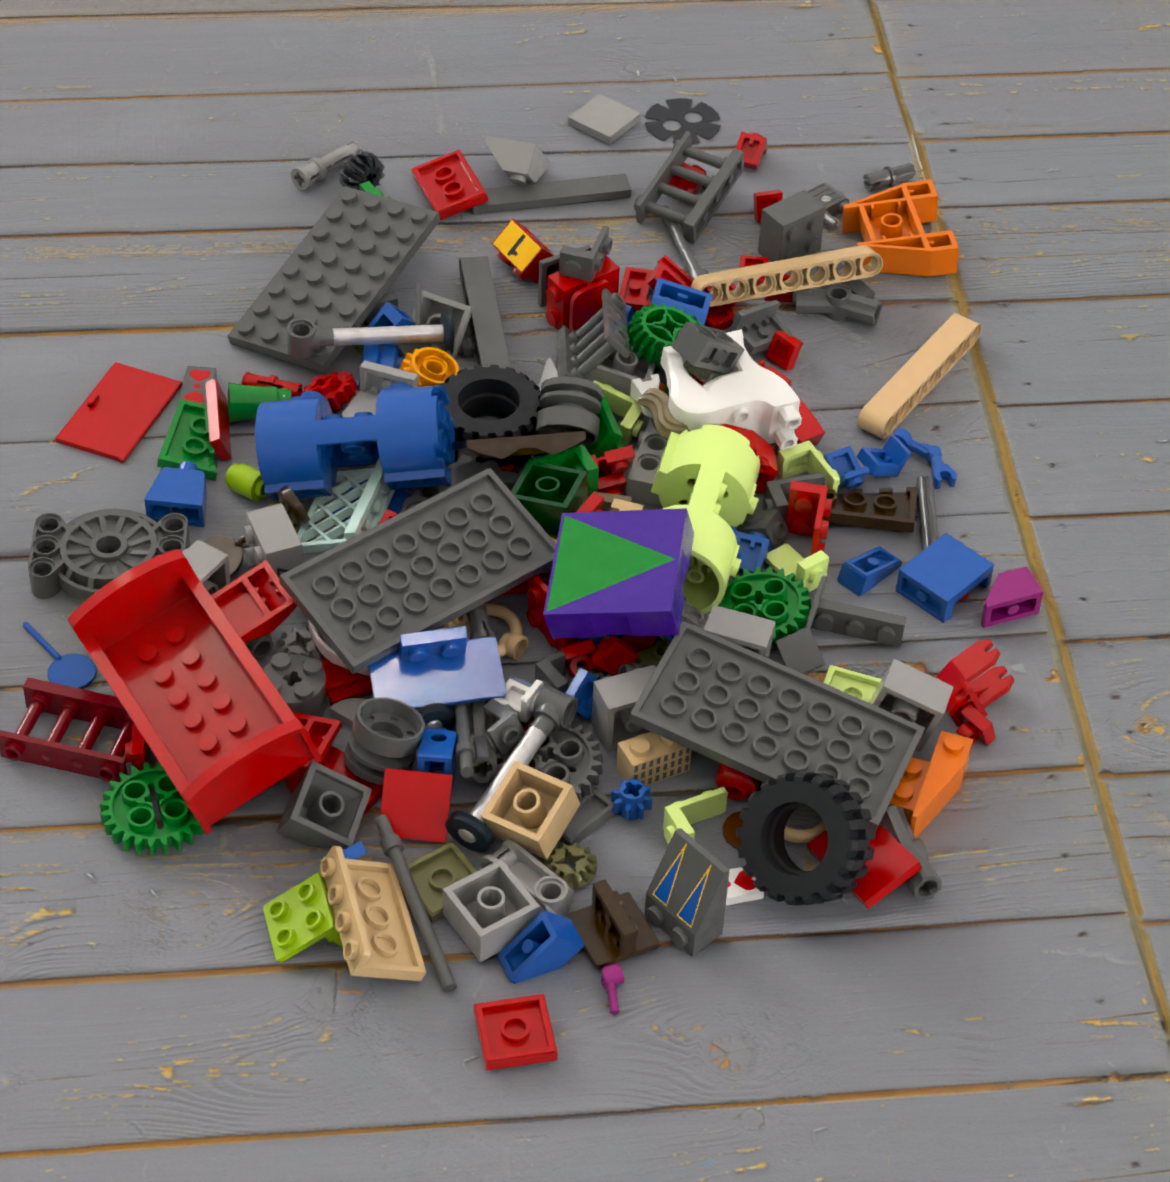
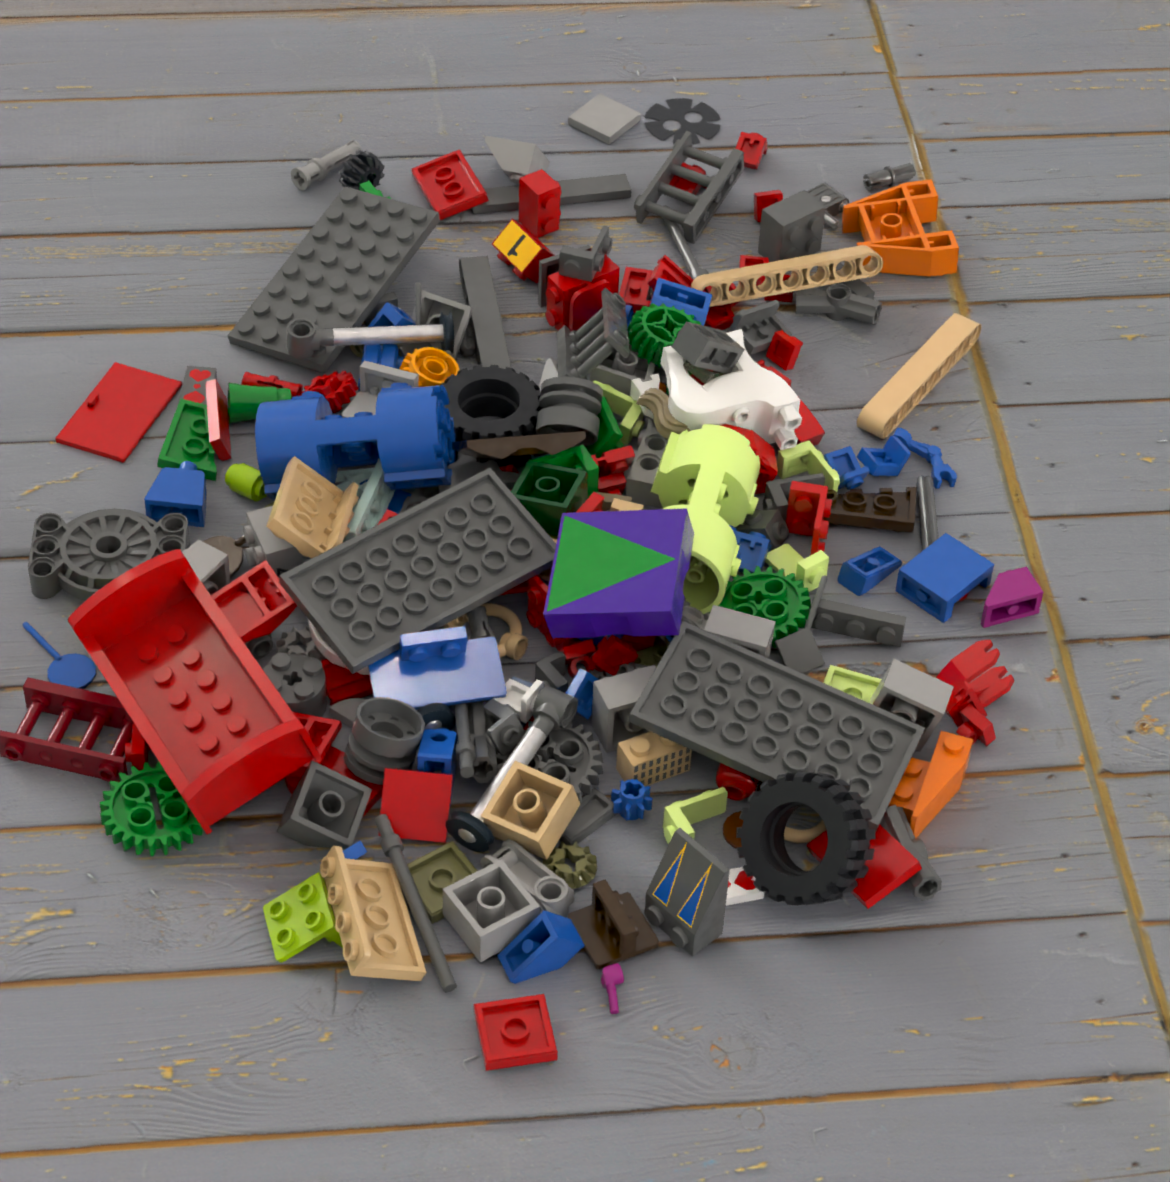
none -> tan bracket [266,456,359,559]
none -> red brick [519,169,562,238]

